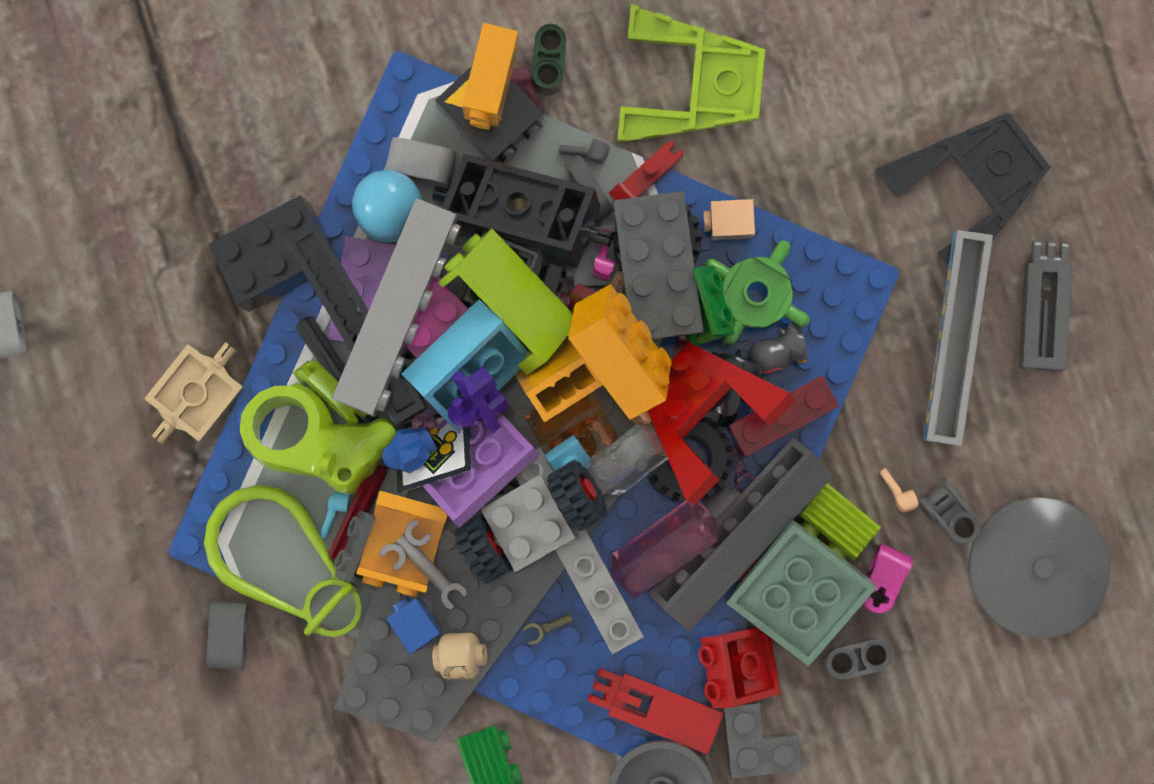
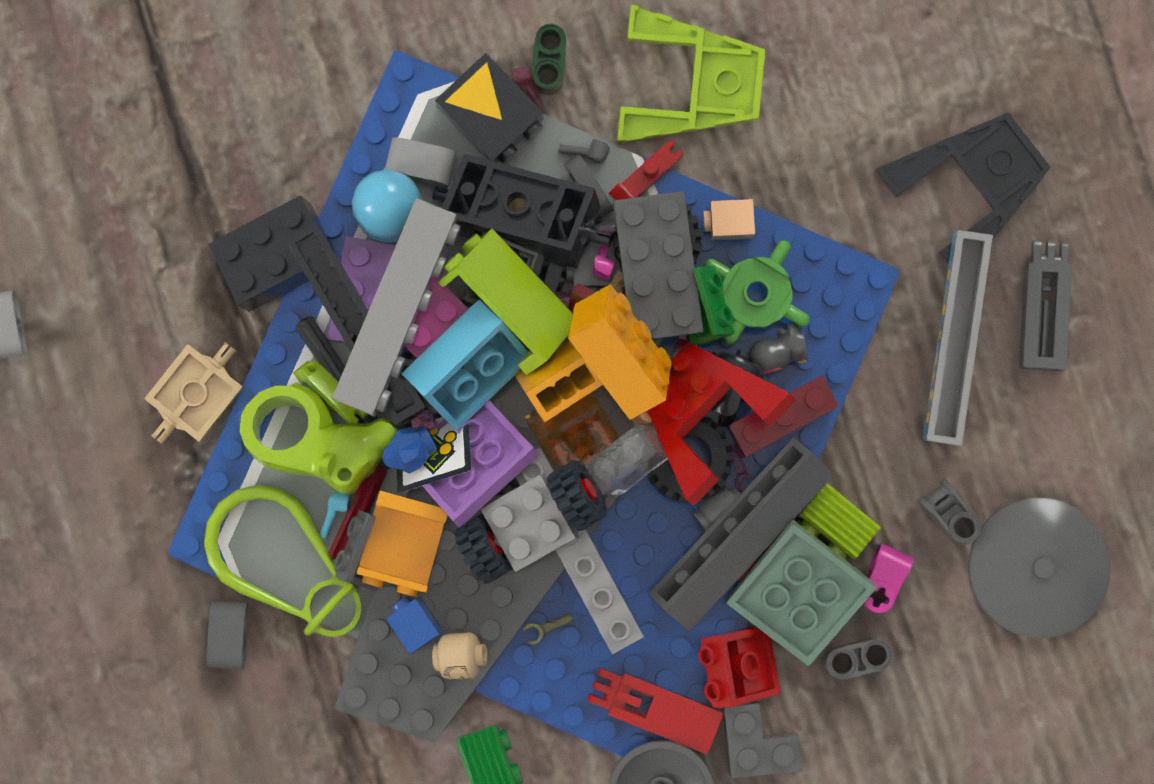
light grey bar [379,519,467,609] -> none
dark purple hips [448,367,509,433] -> none
light orange brick [462,23,519,130] -> none
medium azure plate [544,435,594,471] -> none
clear pink brick [611,500,718,600] -> none
light nougat hand [879,468,919,512] -> none

